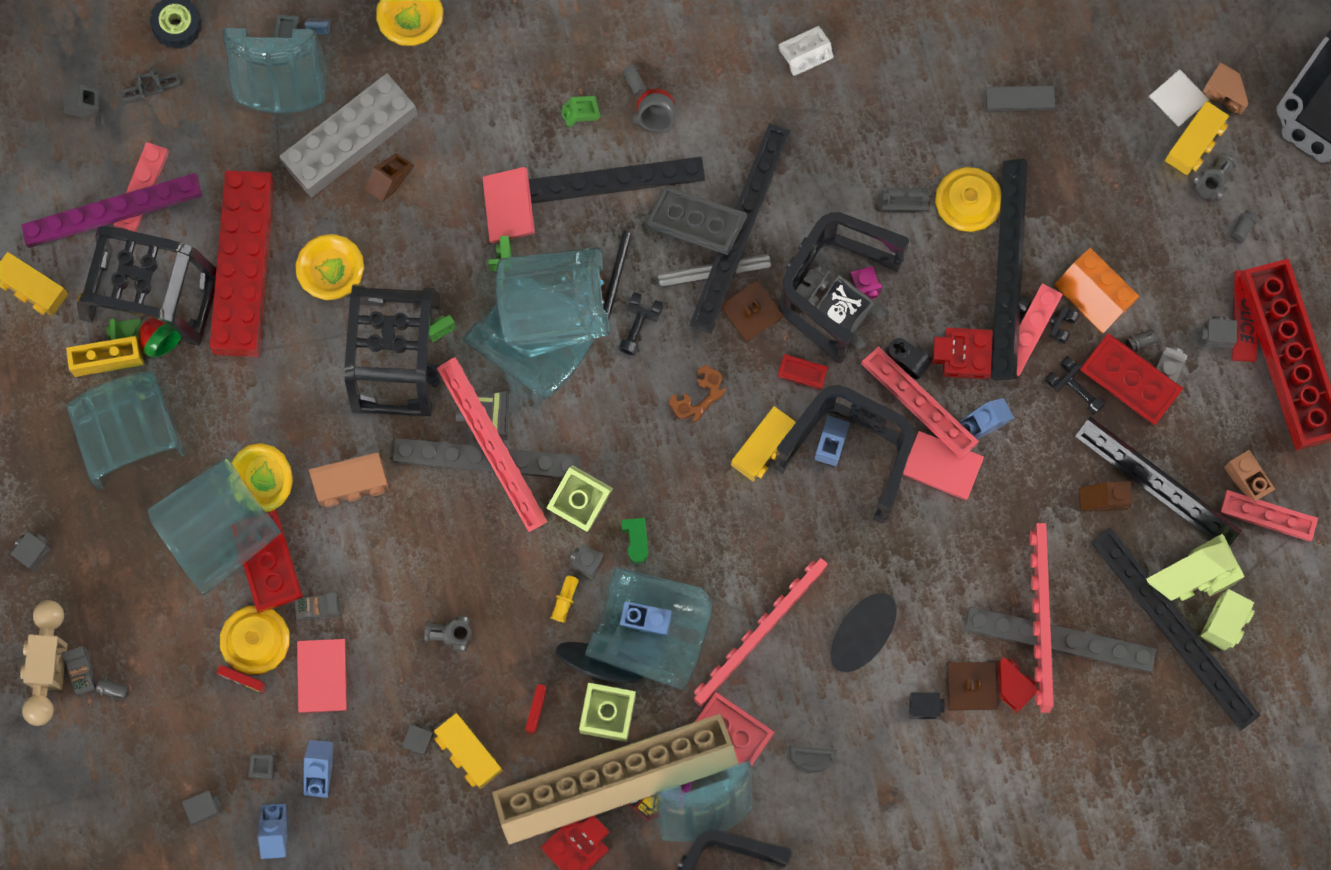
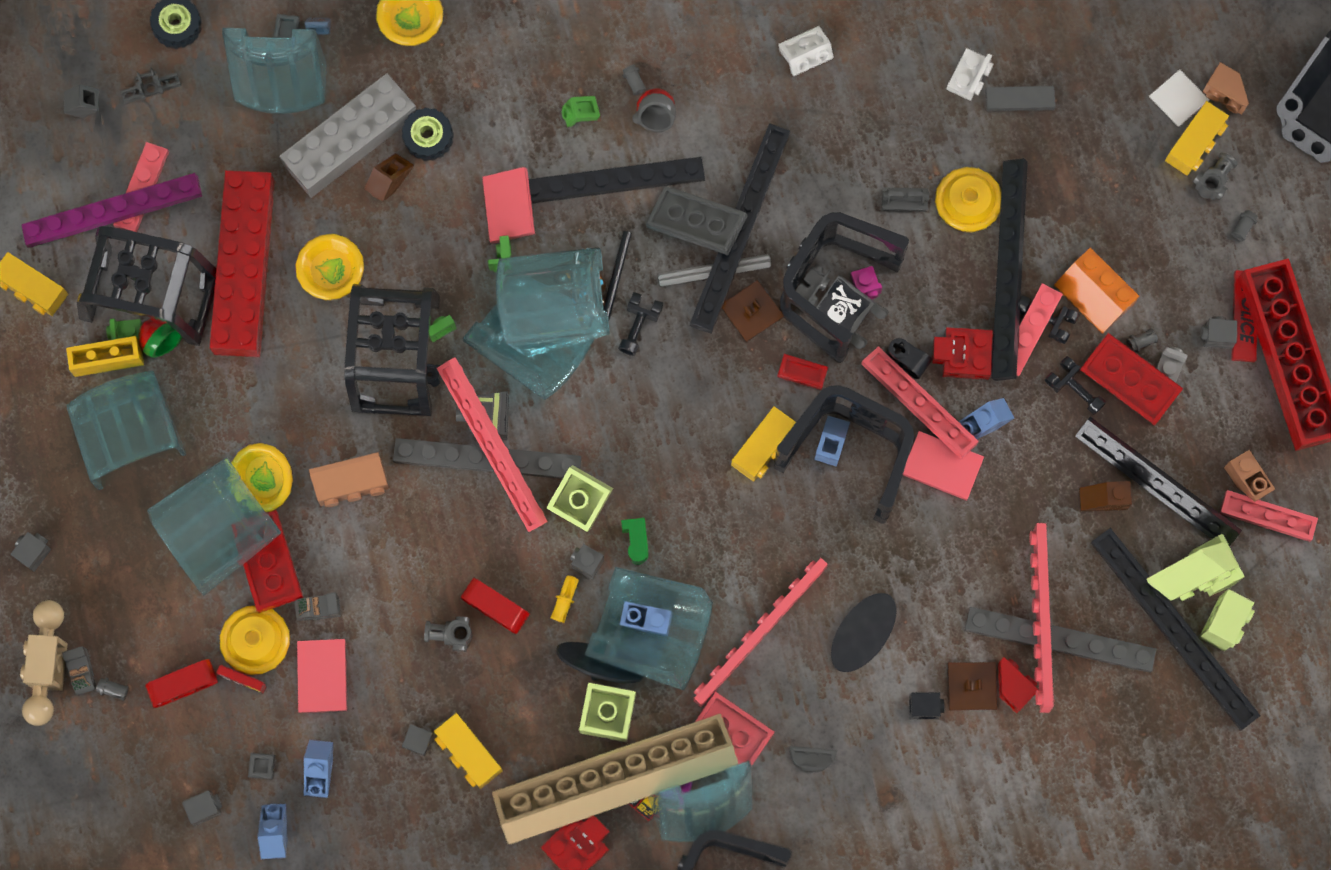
red tile [525,684,547,735] -> none
dark orange helmet [669,365,726,423] -> none
none -> red beam [145,659,218,708]
none -> black wheel [402,108,454,161]
none -> red beam [460,578,530,635]
none -> white bracket [947,48,993,101]

